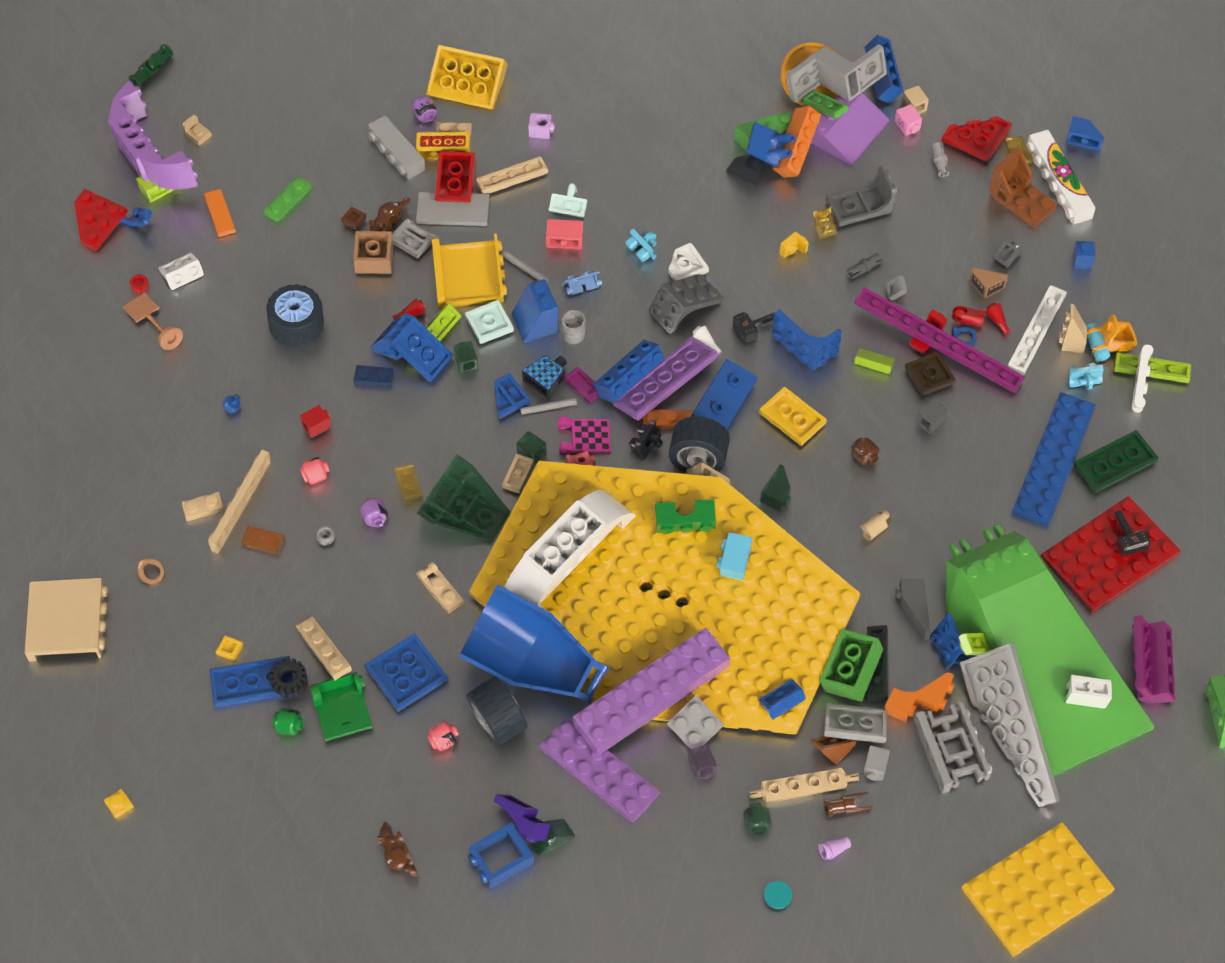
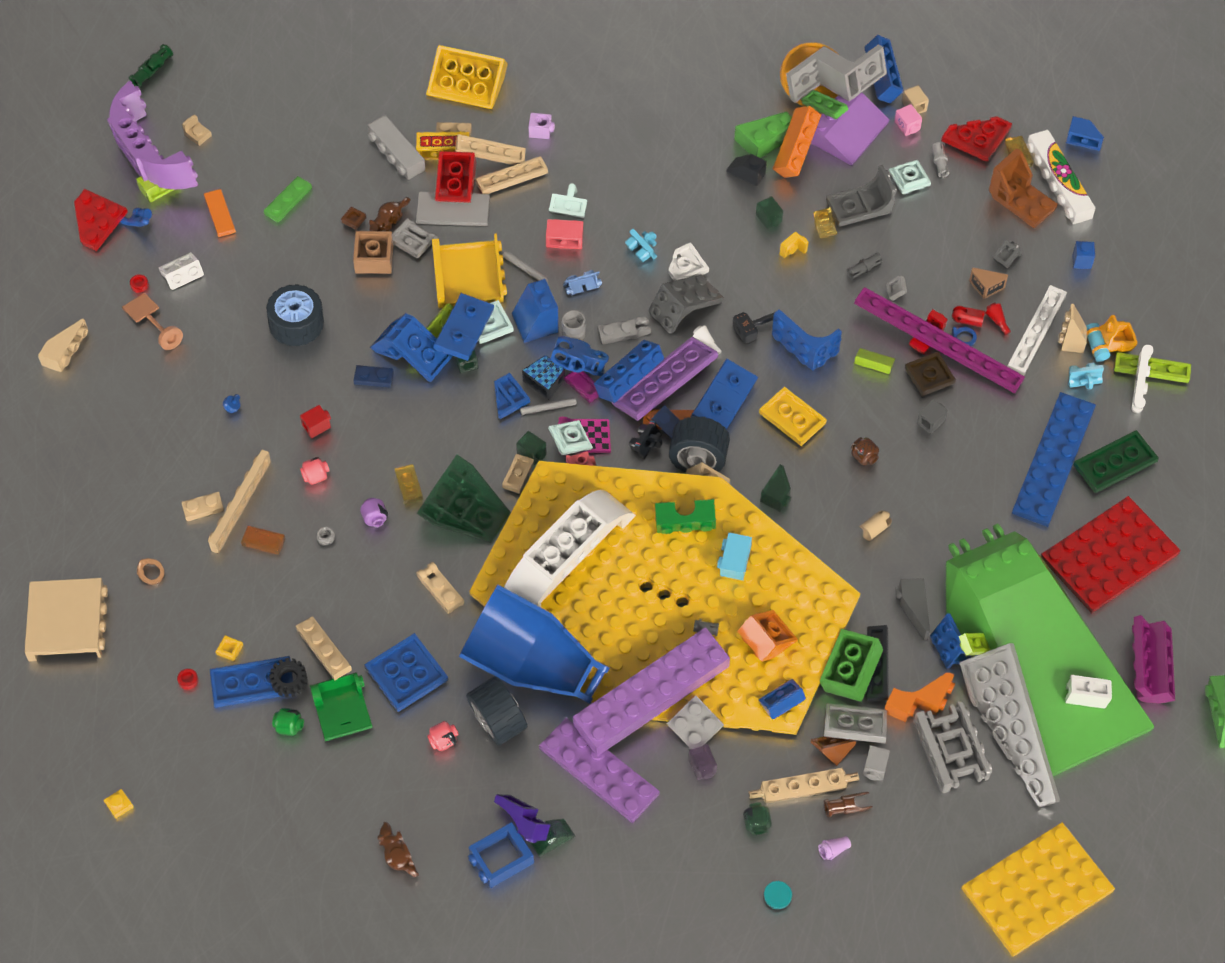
red cone [392,298,426,320] -> none
medium lavender head [412,96,437,122] -> none
blue plate [746,121,797,167] -> none
black piece [1114,510,1151,556] -> none
none -> tan slope [38,319,88,372]
none -> red tile [177,668,198,690]
none -> blue container [433,293,494,361]
none -> tan plate [455,134,525,165]
none -> light aqua piece [548,420,593,455]
none -> blue piece [550,336,609,376]
none -> light grey hinge [598,317,652,345]
none -> dark blue plate [651,405,680,439]
none -> dark grey pin [693,619,719,636]
none -> orange slope [738,610,798,661]
none -> clear green brick [756,196,783,229]
none -> light aqua piece [889,160,931,194]

